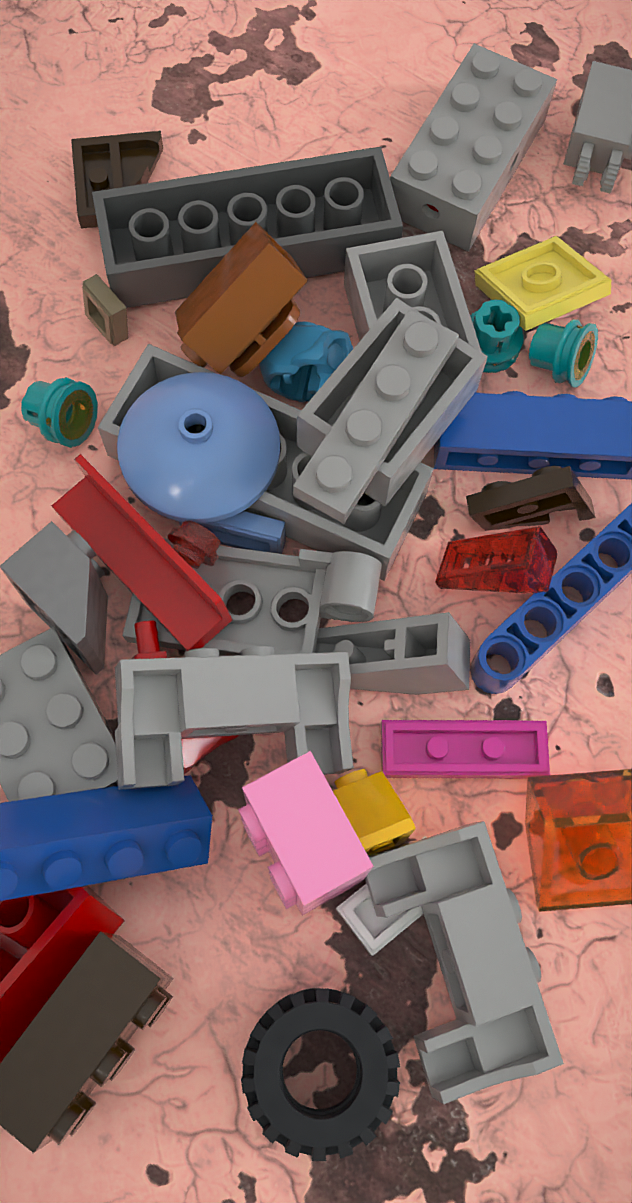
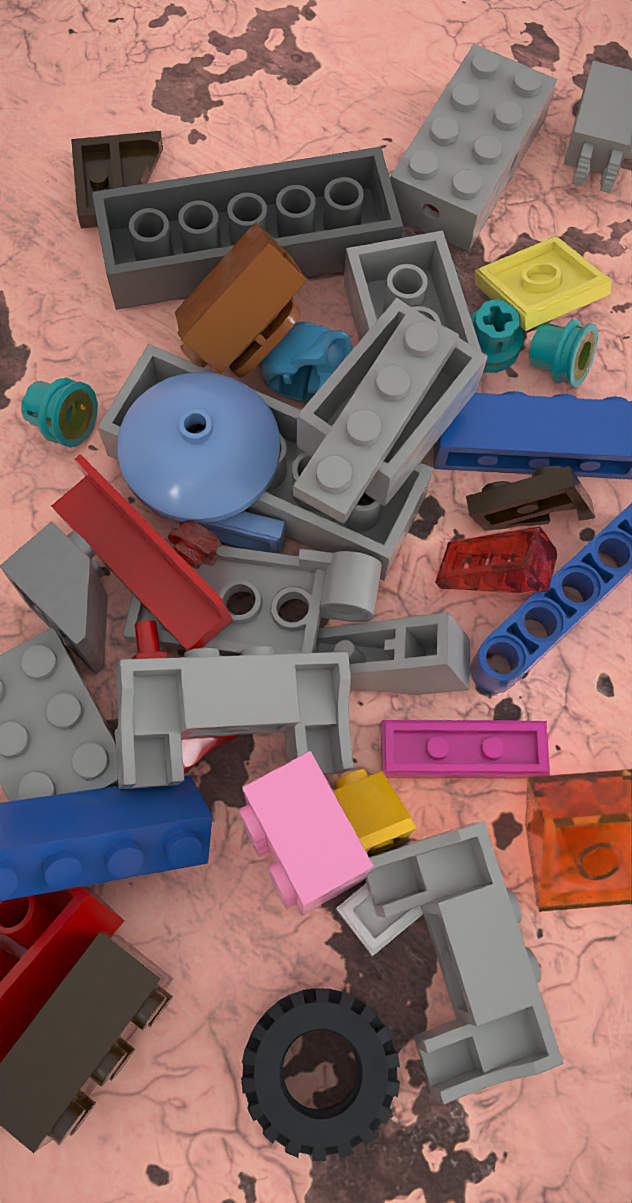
dark tan tile [82,274,128,346] -> none

